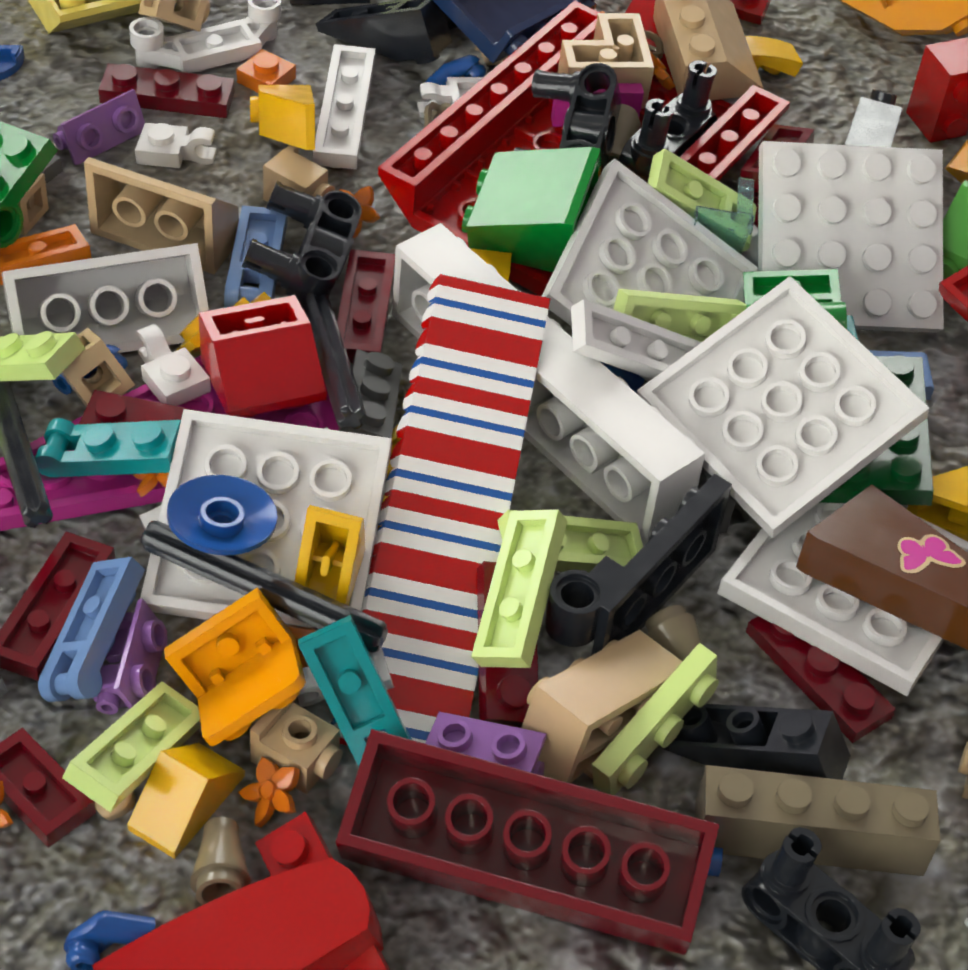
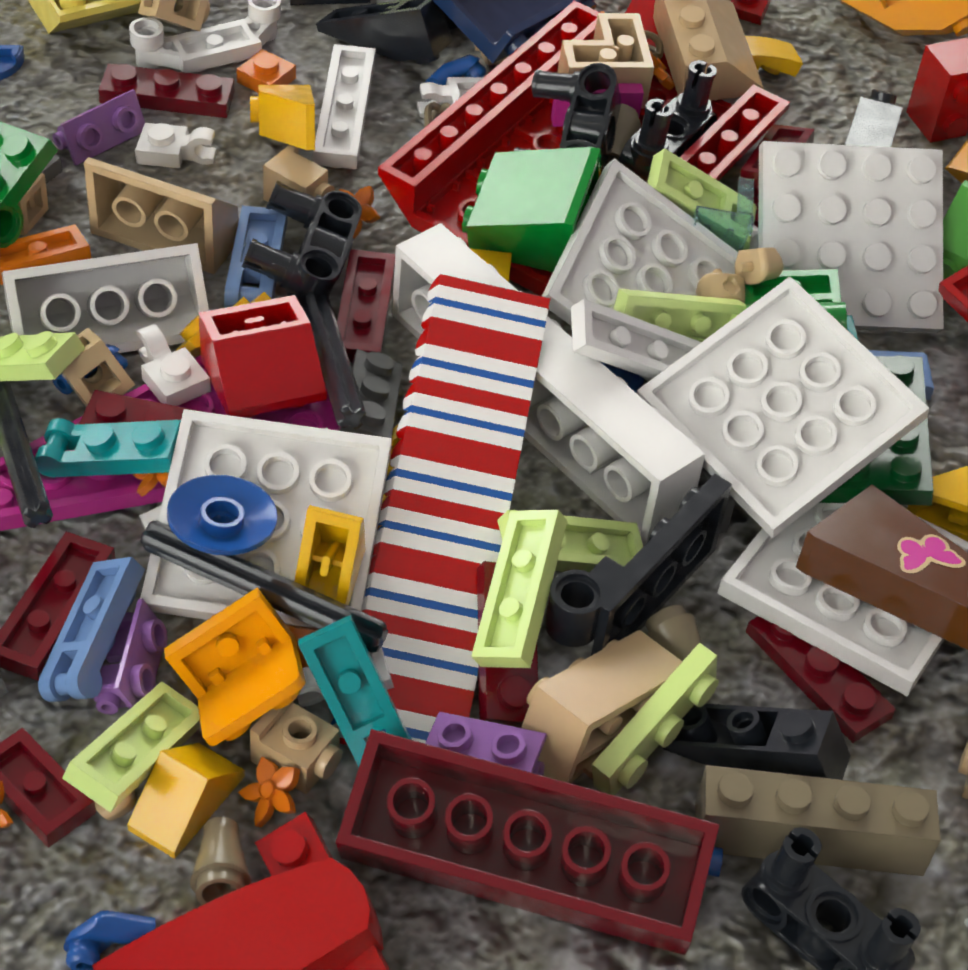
none -> tan piece [696,269,745,303]
none -> tan piece [735,247,783,285]

